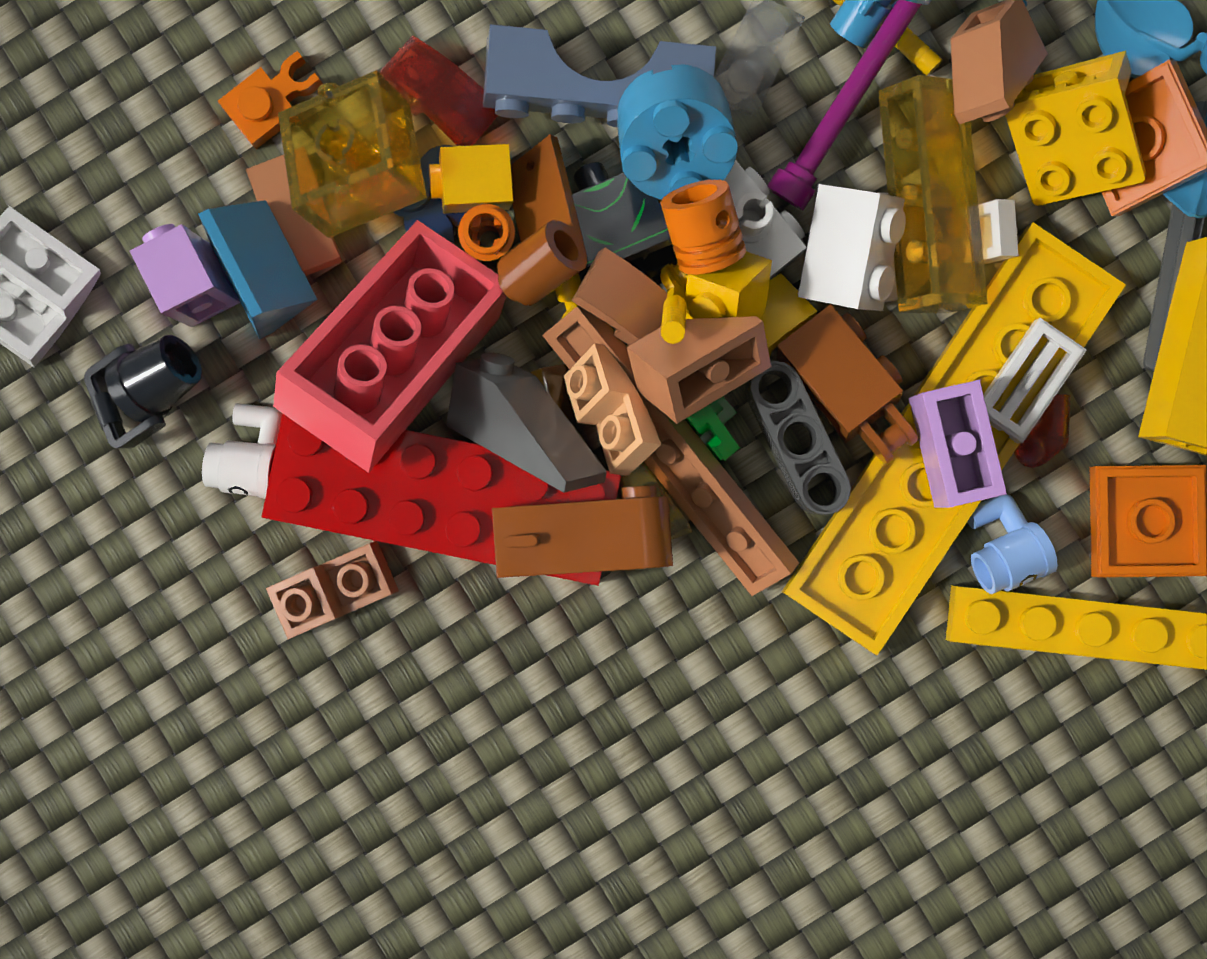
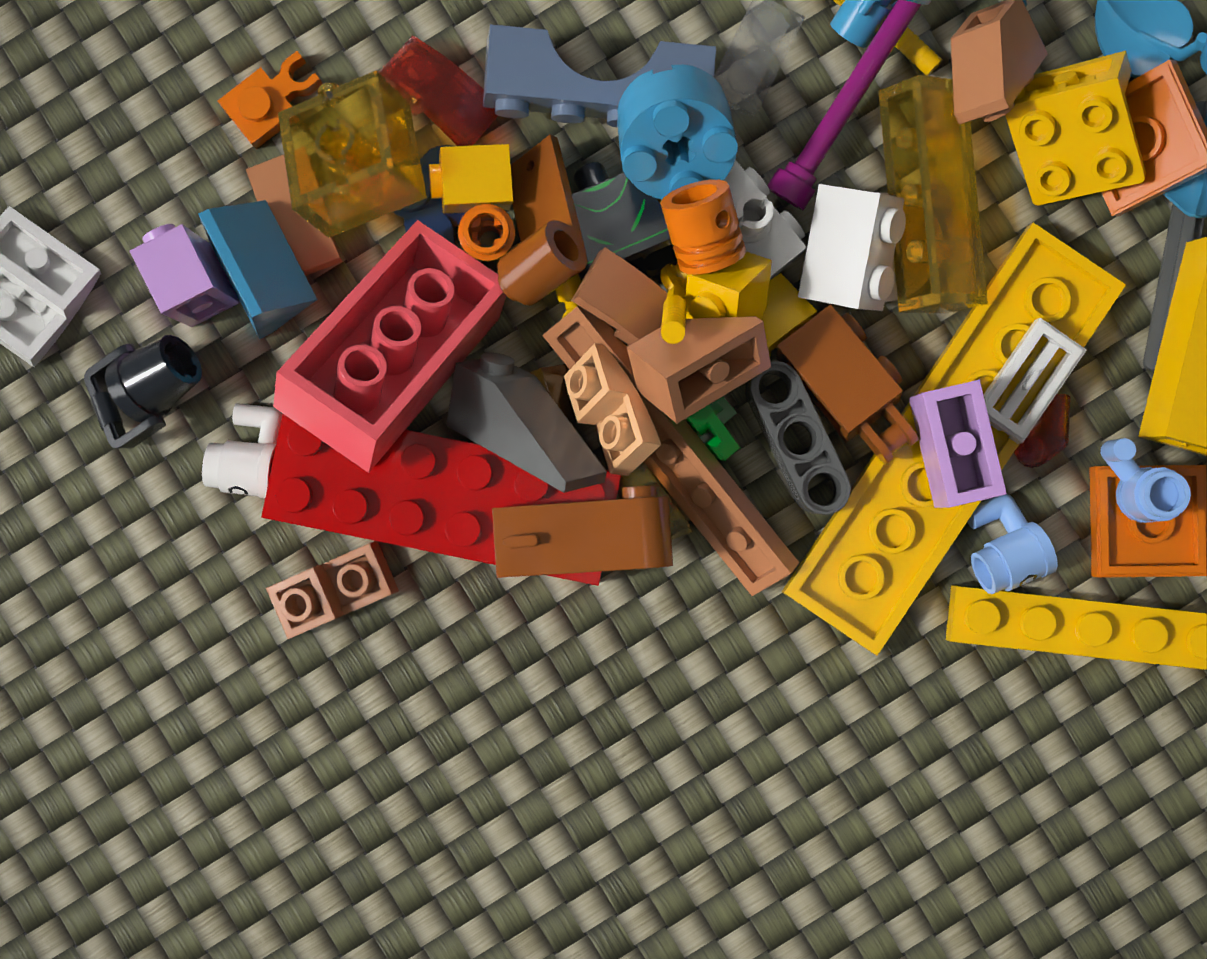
white plate [960,199,1019,266] -> none
none -> light blue piece [1100,438,1191,523]

